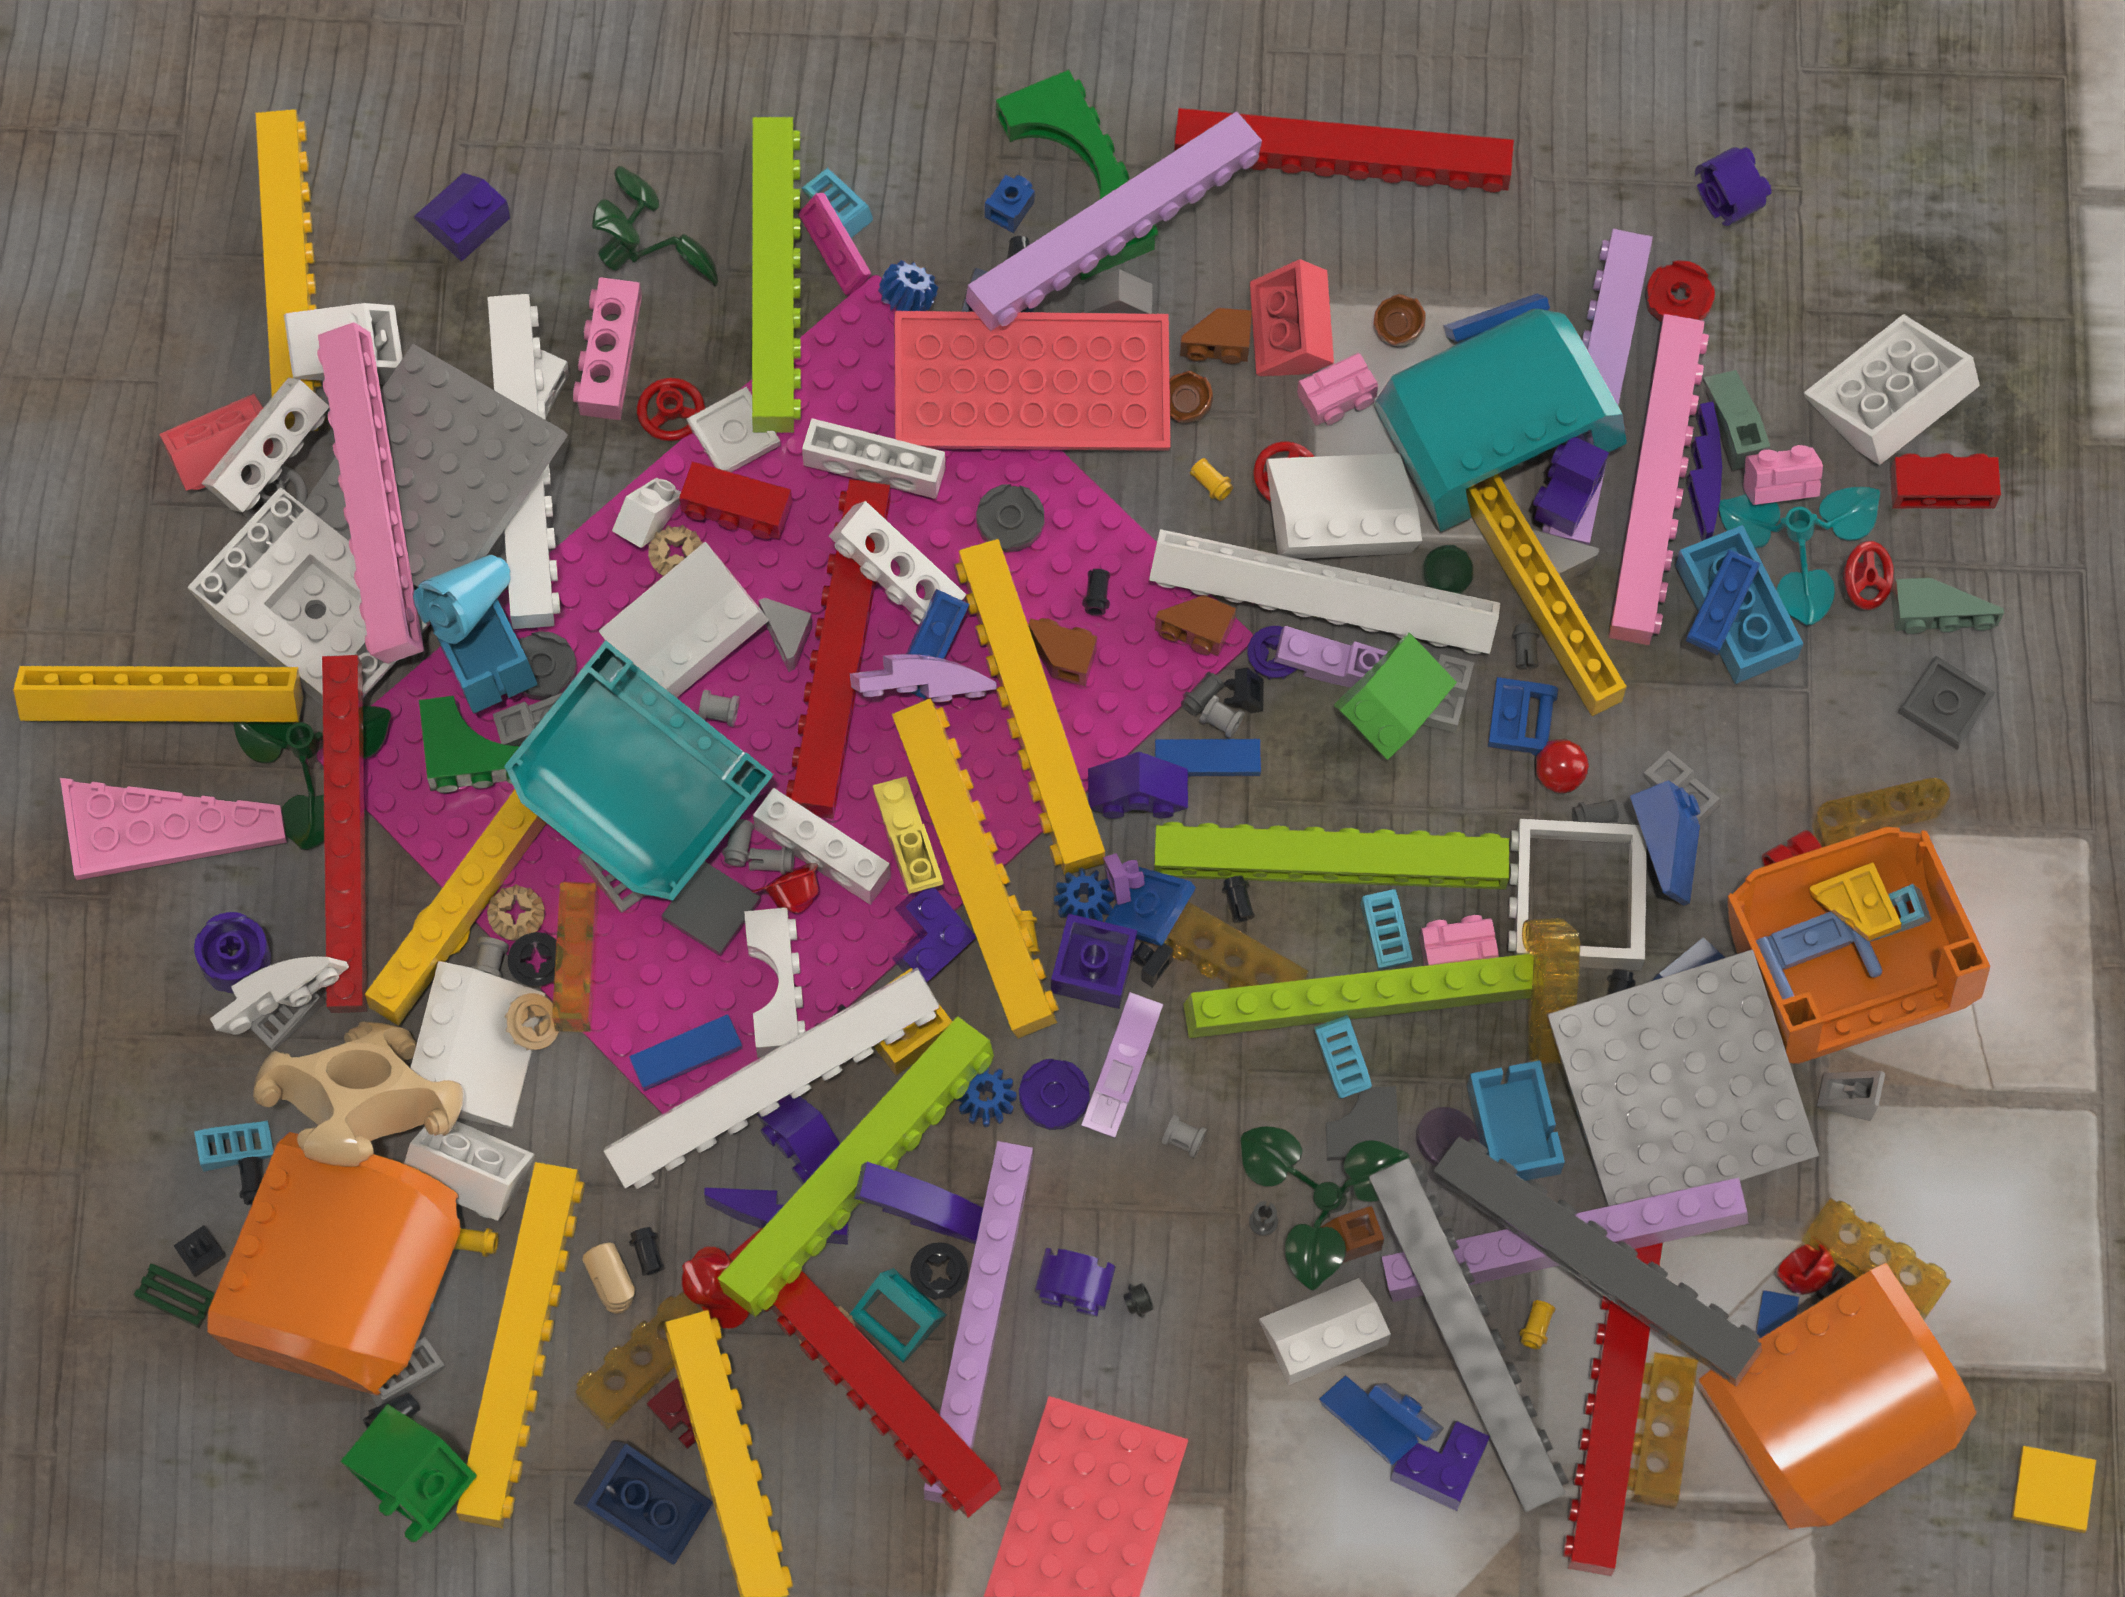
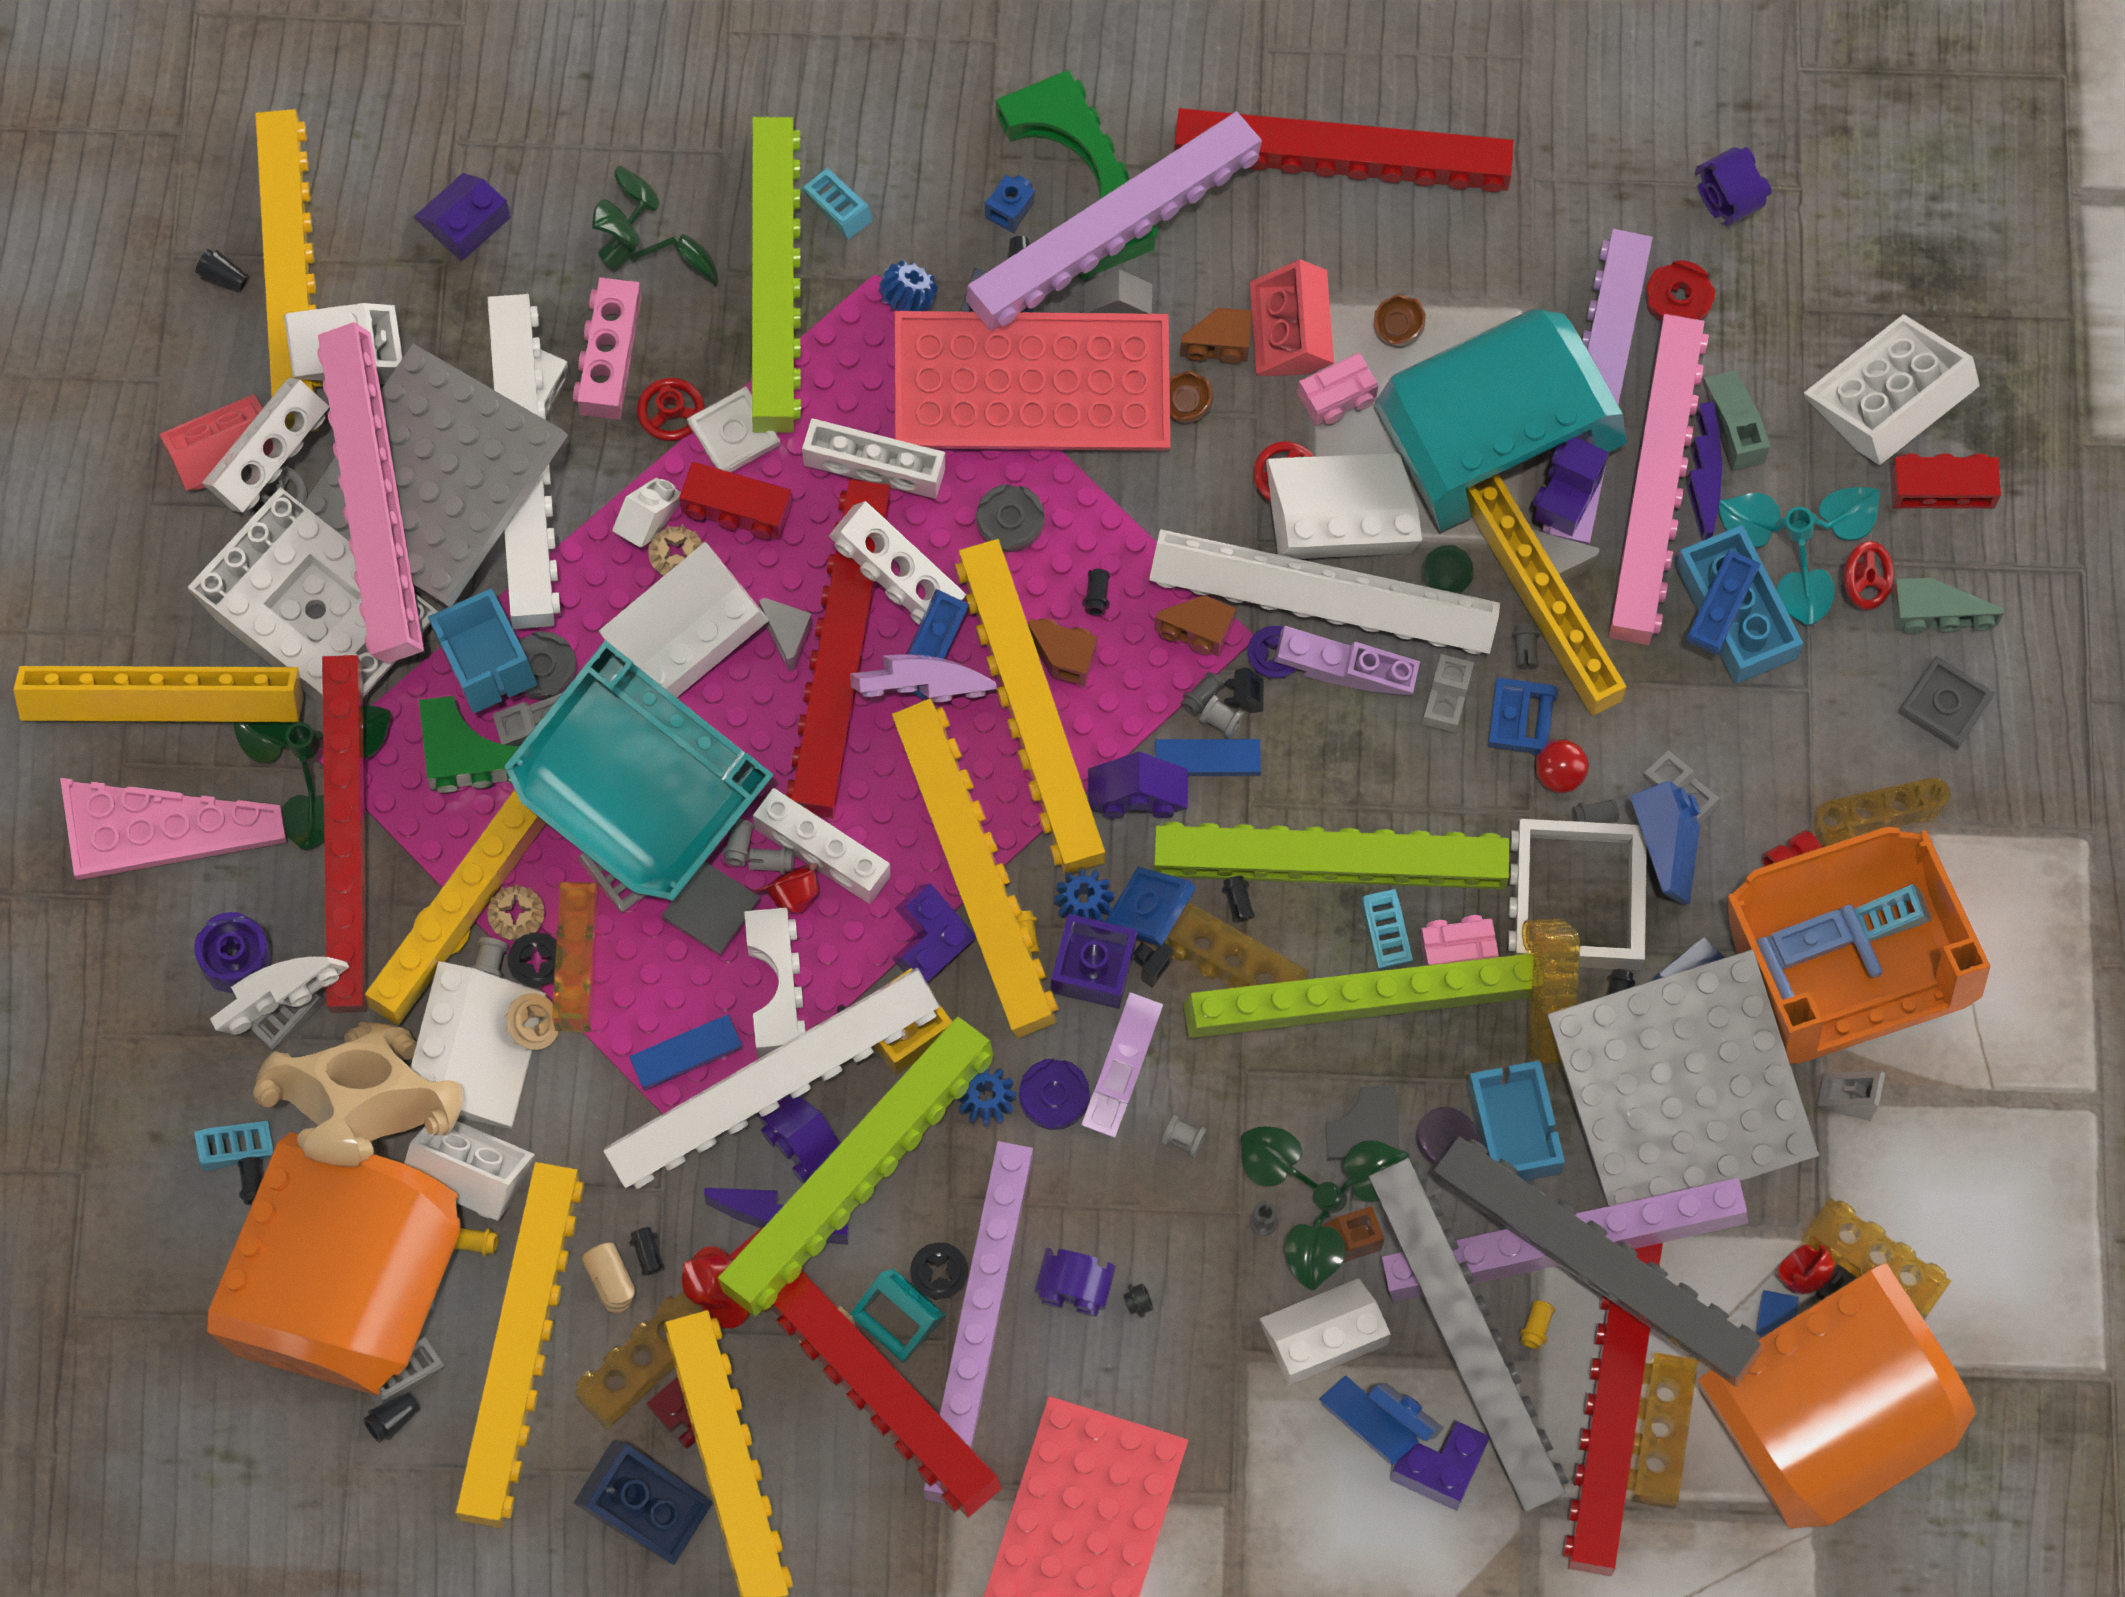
dark green tile [134,1263,215,1328] -> none
black tile [173,1225,225,1277] -> none
green container [340,1404,477,1542] -> none
medium azure cone [413,555,510,644] -> none
light grey bush [698,690,740,727] -> none
dark pink tile [798,193,872,295] -> none
dark purple slope [854,1162,983,1244] -> none
light yellow slope [873,776,943,894] -> none
medium lavender tile [1103,853,1145,905] -> none
yellow pin [1190,458,1233,501] -> none
medium azure slope [1314,1015,1372,1098] -> none
bright green slope [1334,632,1457,760] -> none
blue tile [1443,293,1550,342] -> none
bright pink brick [1743,445,1823,505] -> none
yellow wing [1810,862,1901,941] -> none
yellow tile [2011,1446,2096,1533] -> none
none -> black cone [195,249,249,293]

